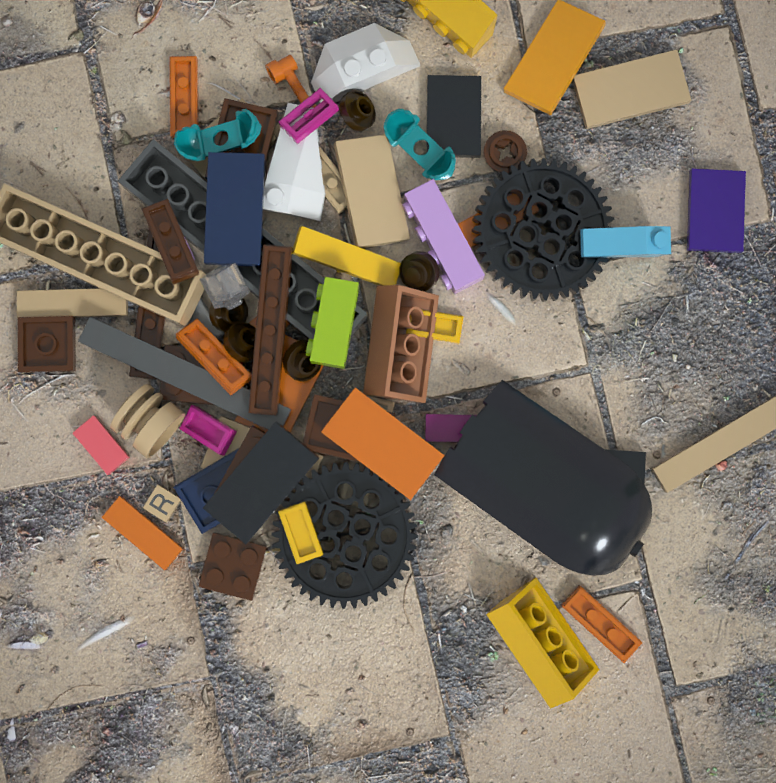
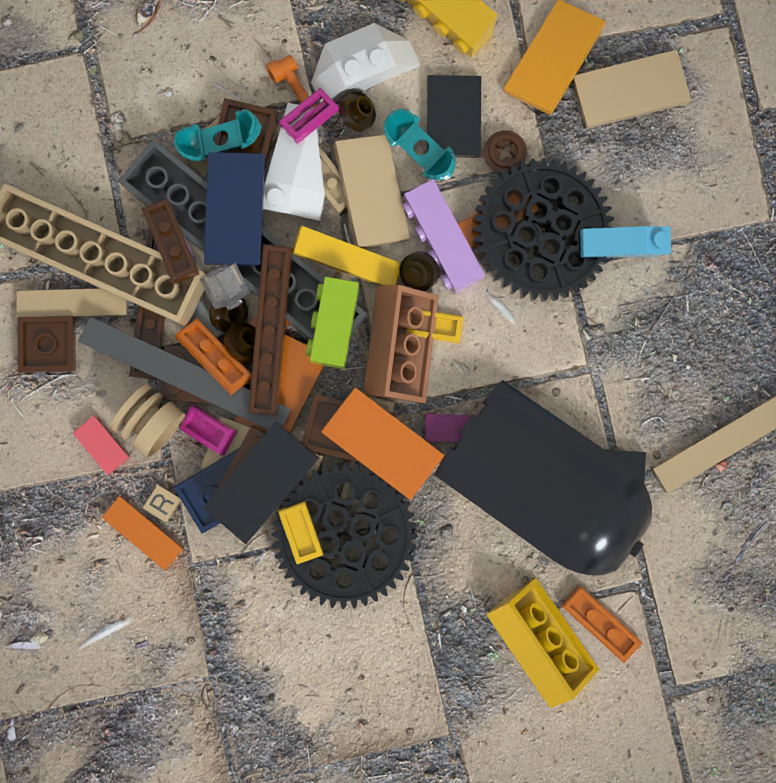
orange tile [170,56,199,138] -> none
reddish brown plate [198,532,267,601] -> none
dark brown plate [283,340,322,382] -> none
dark purple tile [687,168,746,253] -> none

